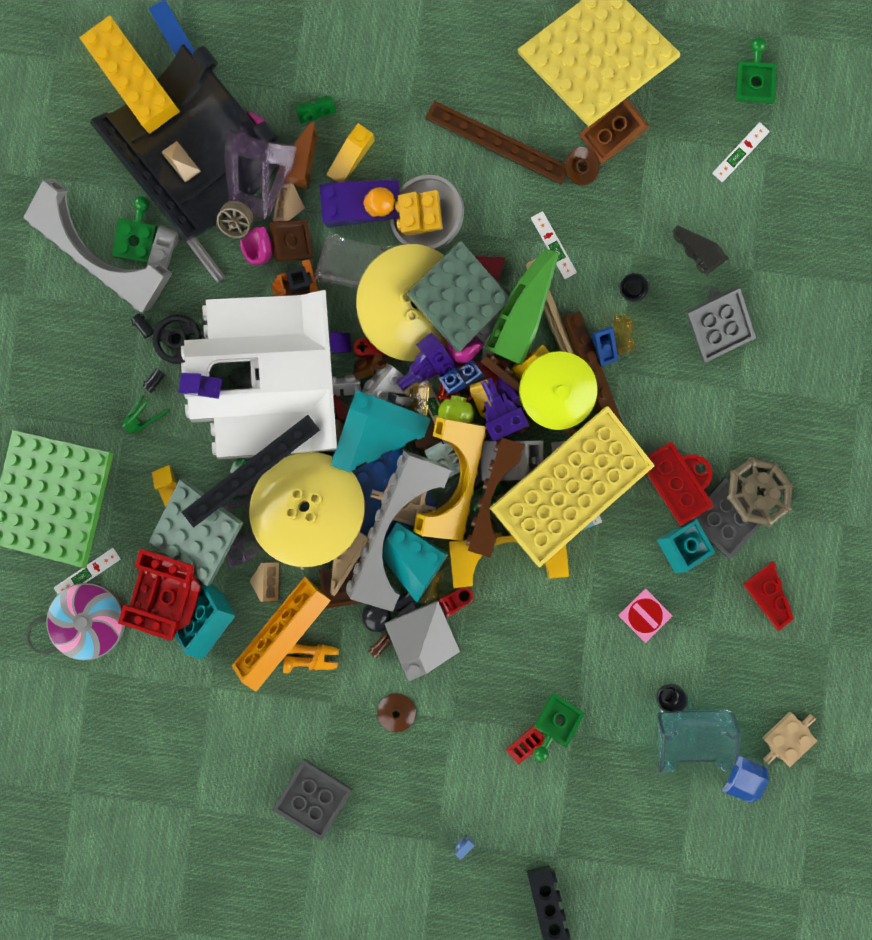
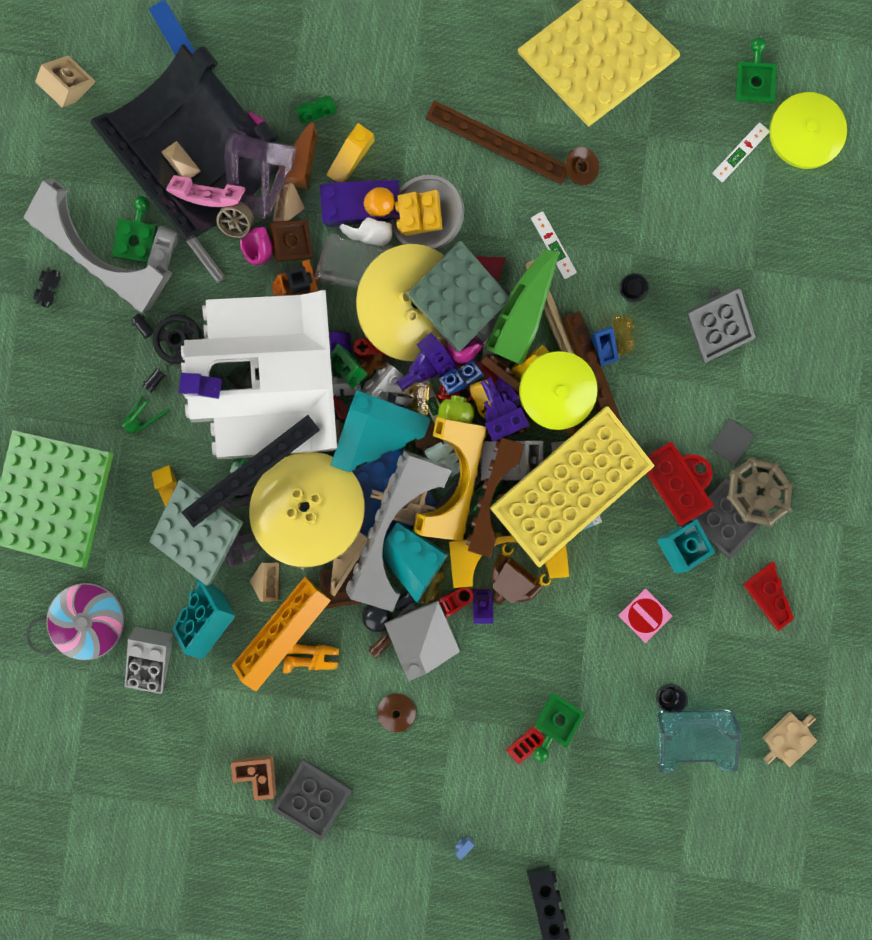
white sticker [54,548,121,594] -> none
yellow brick [79,15,180,134] -> none
red slope [118,549,201,641] -> none
dark orange slope [579,97,651,164] -> none
clear smoke slope [672,225,729,276] -> none
blue slope [722,755,769,803] -> none
none -> black hinge [33,267,61,308]
none -> tan slope [35,55,95,108]
none -> light grey slope [125,627,173,694]
none -> bright pink slope [166,175,245,207]
none -> nougat brick [231,755,277,800]
none -> green hinge [330,343,368,389]
none -> white hair [340,218,393,247]
none -> dark purple slope [473,589,493,624]
none -> reddish brown torso [491,544,551,605]
none -> dark grey window [710,419,755,465]
none -> neon yellow dish [769,92,847,169]

